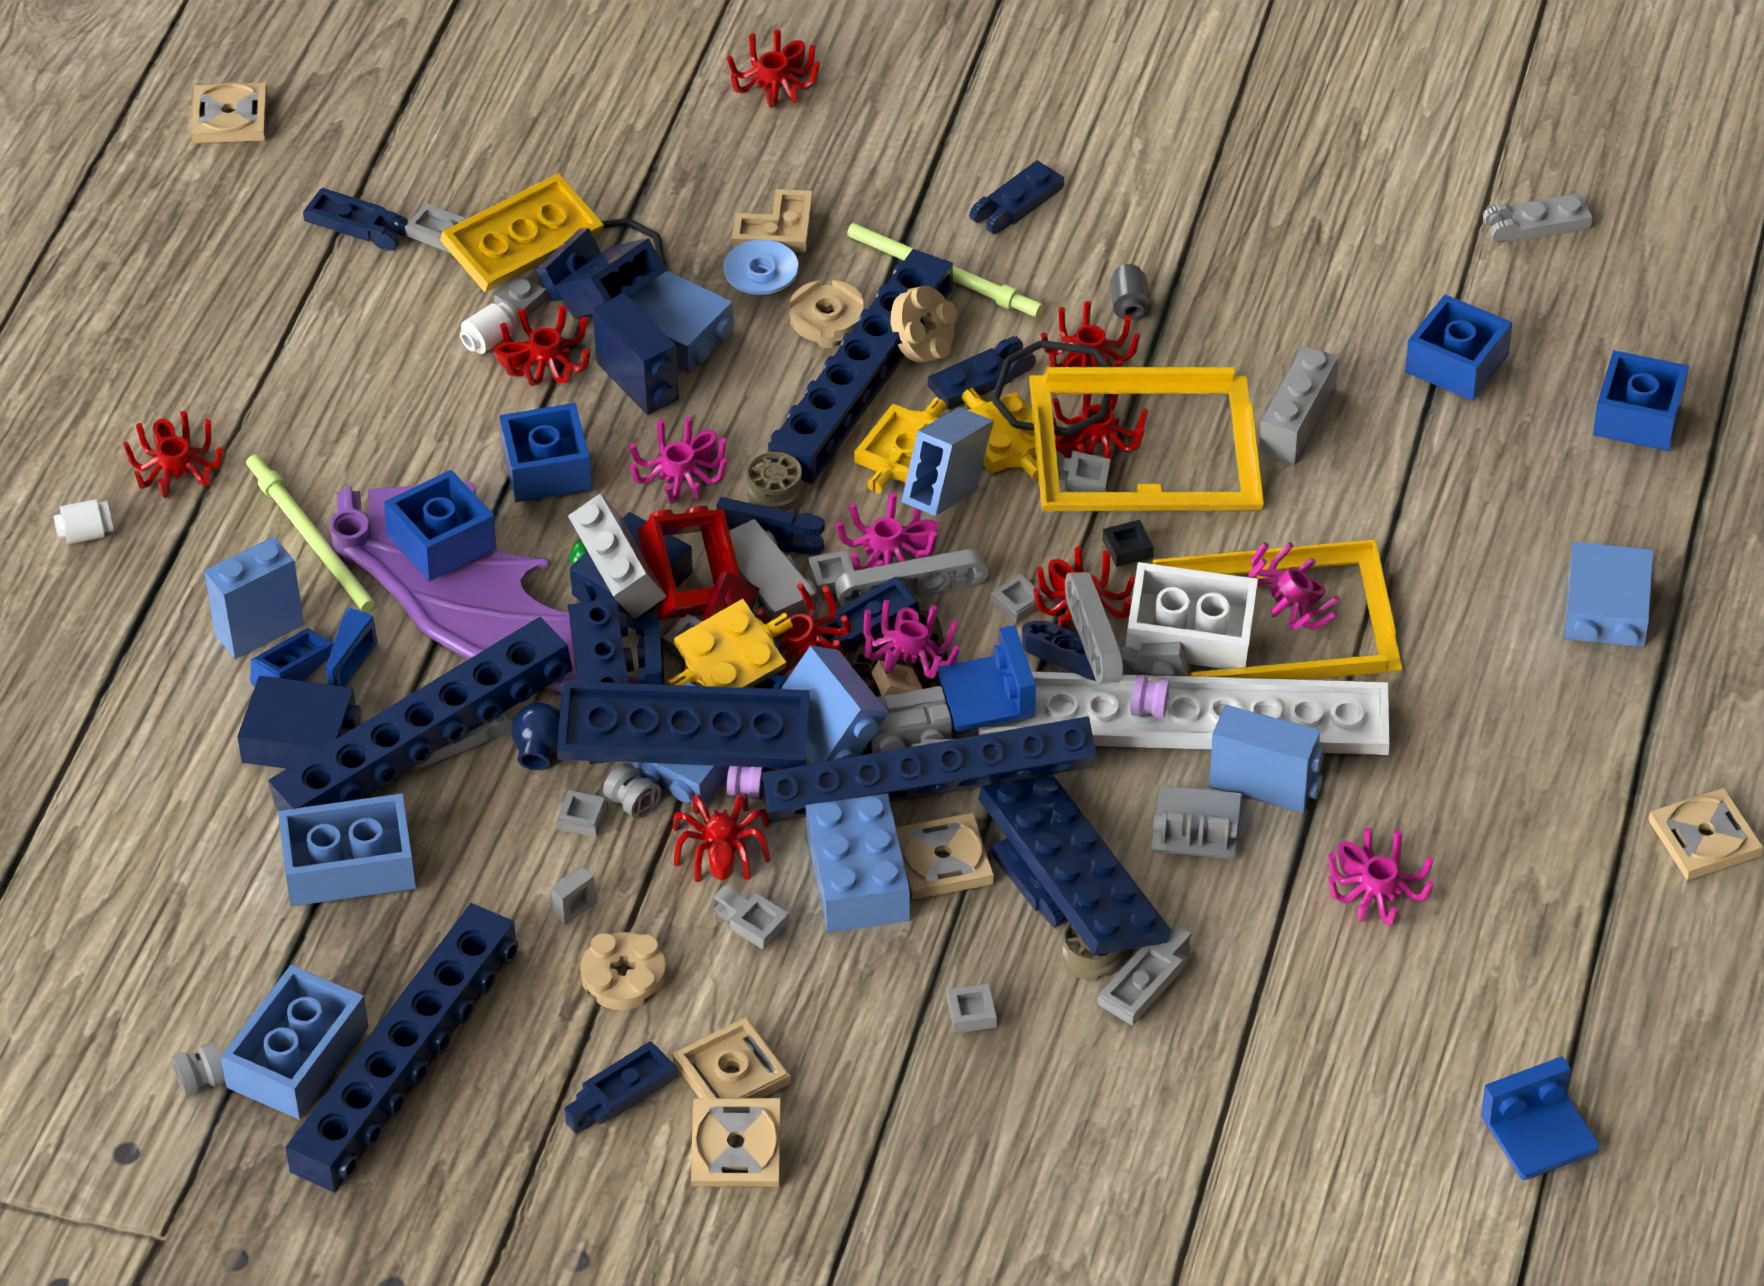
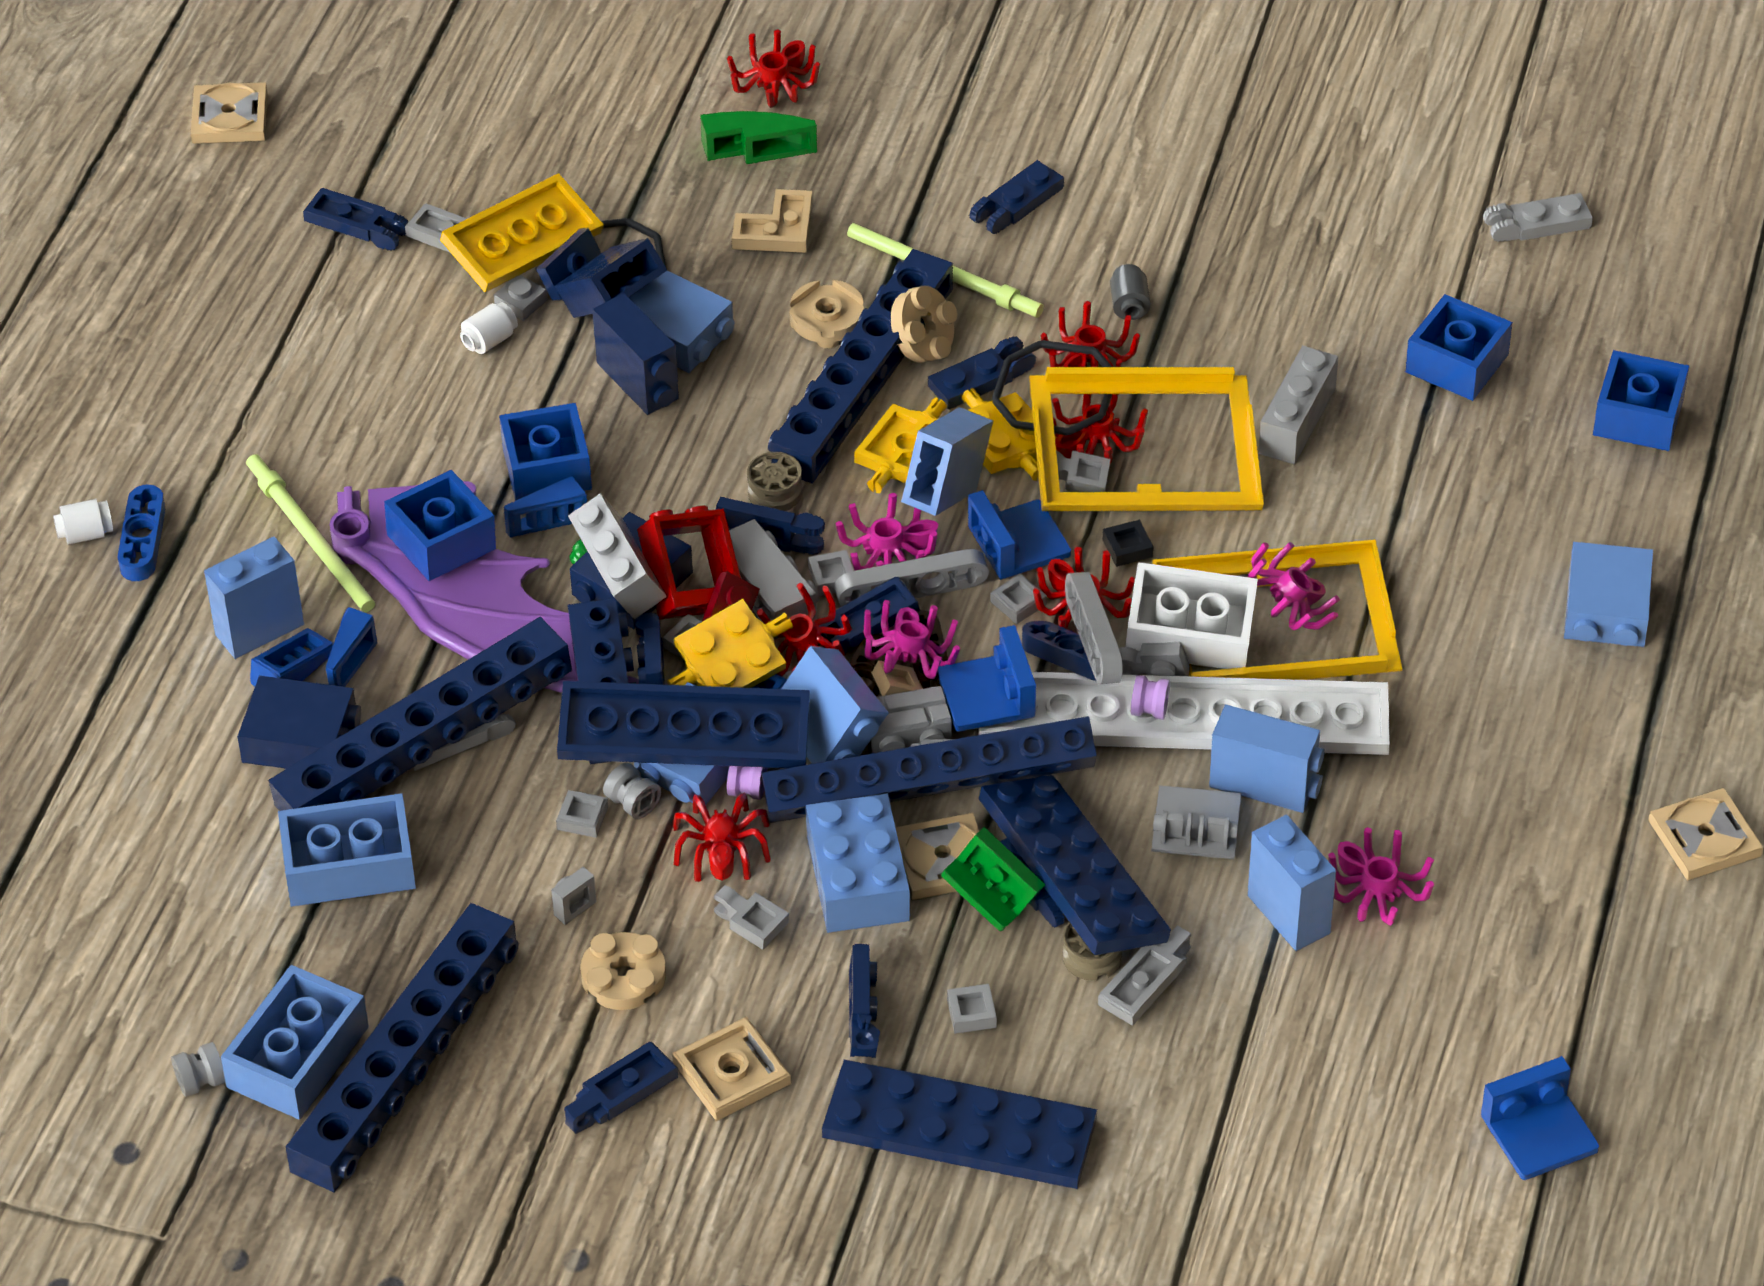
red animal [123,410,223,499] -> none
red animal [493,305,590,386] -> none
dark blue piece [512,702,560,770] -> none
dark pink animal [629,417,728,505] -> none
tan piece [691,1098,781,1187] -> none
light blue dish [723,240,798,295] -> none
none -> blue beam [118,485,166,581]
none -> blue slope [504,476,587,538]
none -> green slope [700,111,817,165]
none -> dark blue plate [822,1059,1097,1189]
none -> dark blue hinge [849,944,880,1058]
none -> green bracket [941,827,1045,931]
none -> blue bracket [968,490,1071,580]
none -> medium blue brick [1247,814,1336,951]

